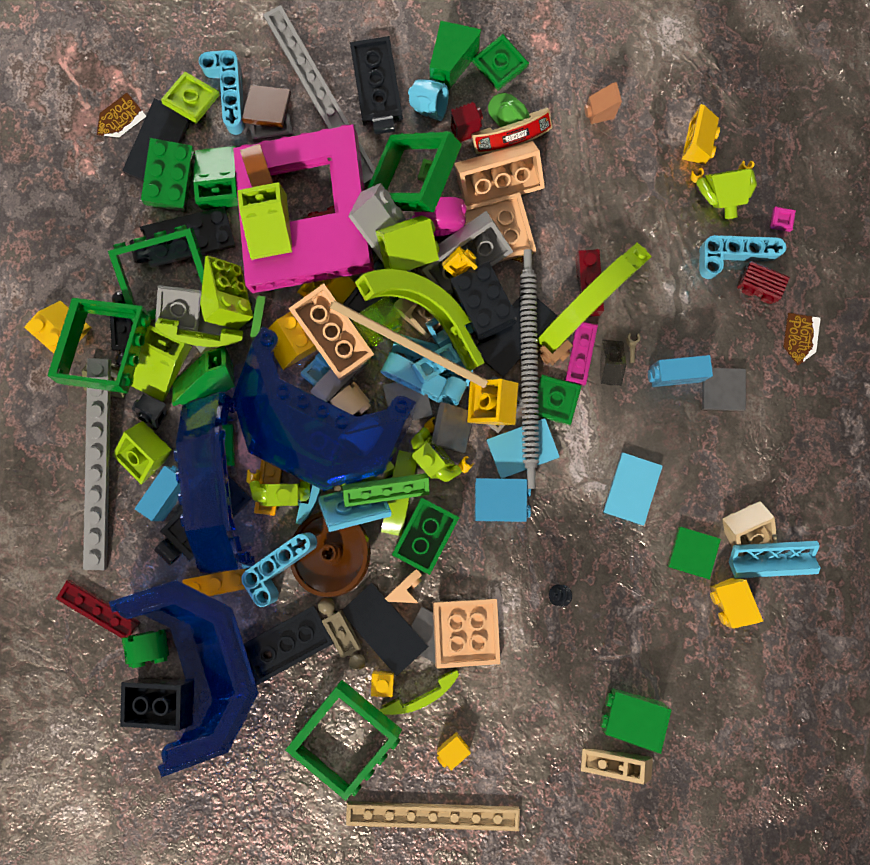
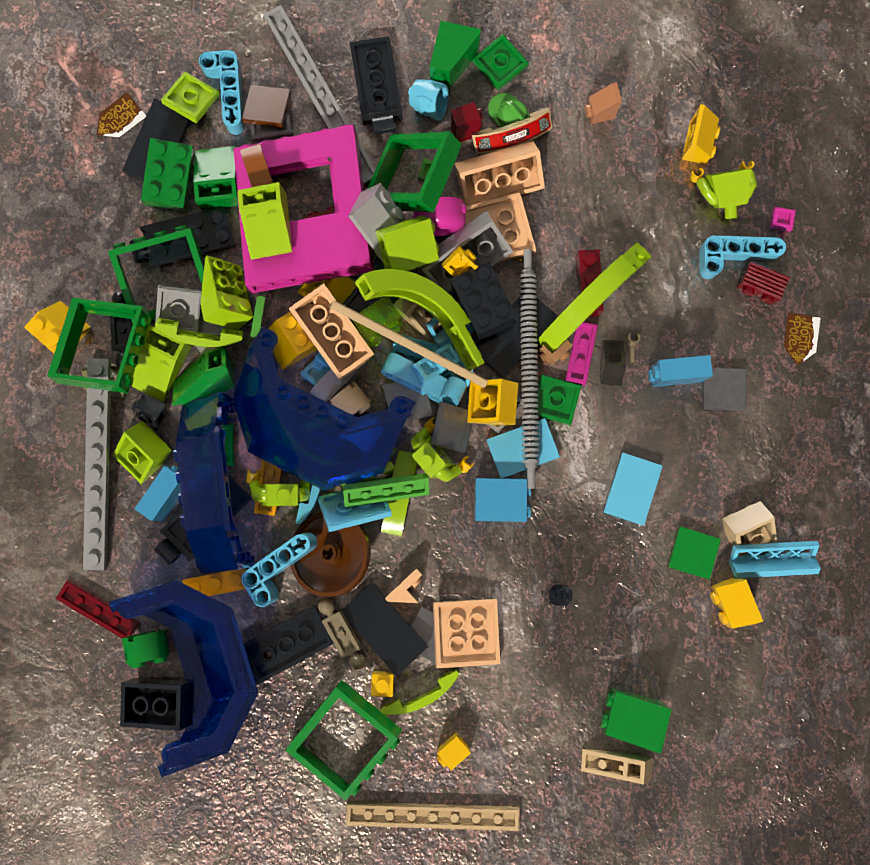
green brick [392,498,460,575] -> none

